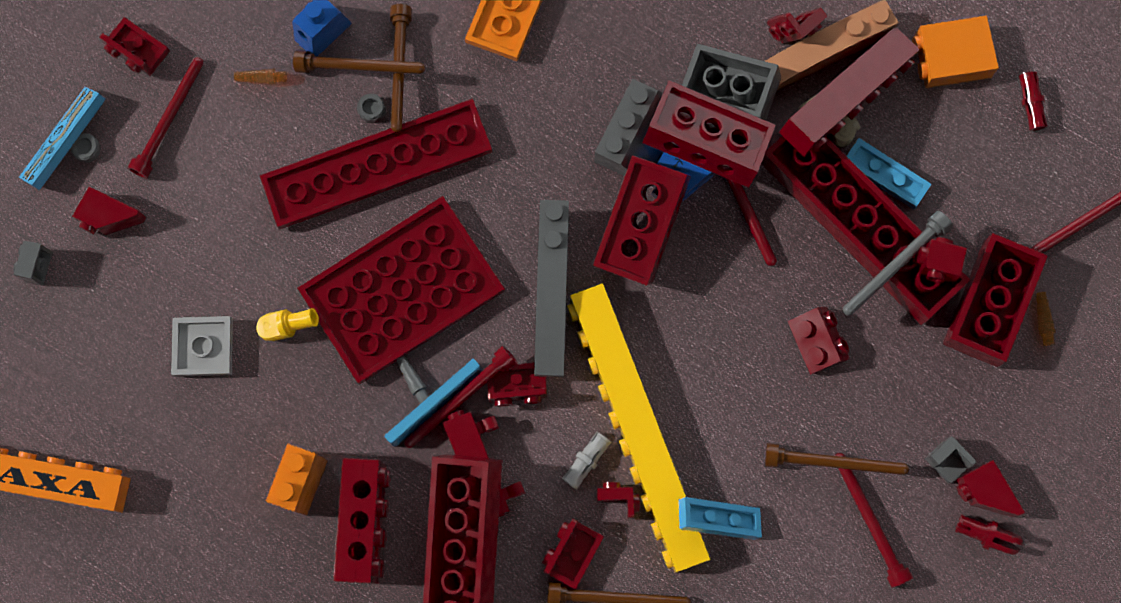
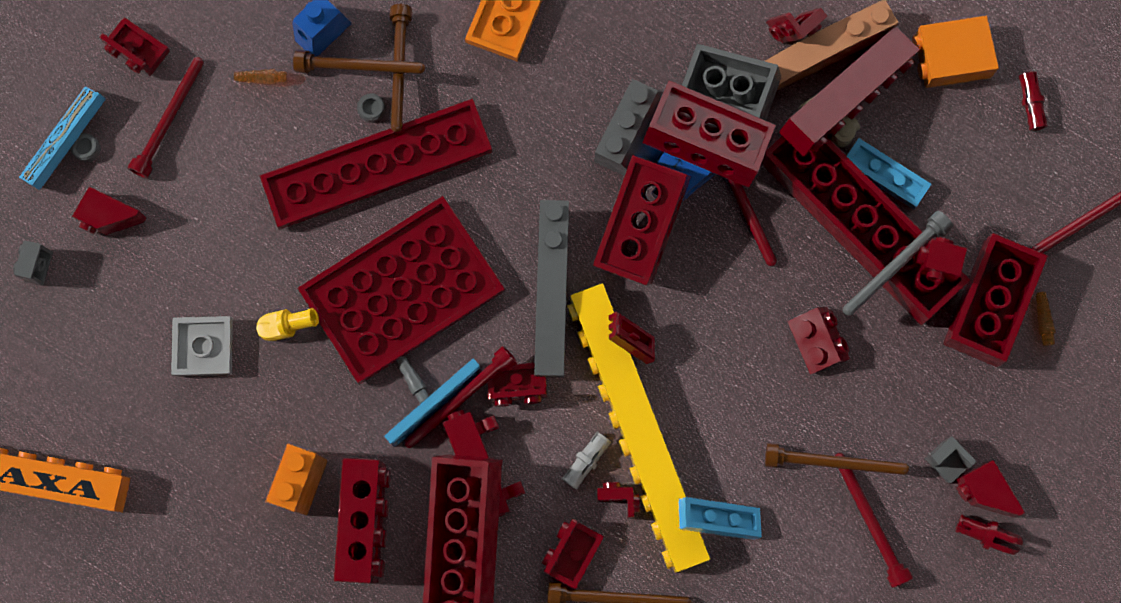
none -> dark red tile [609,311,655,365]

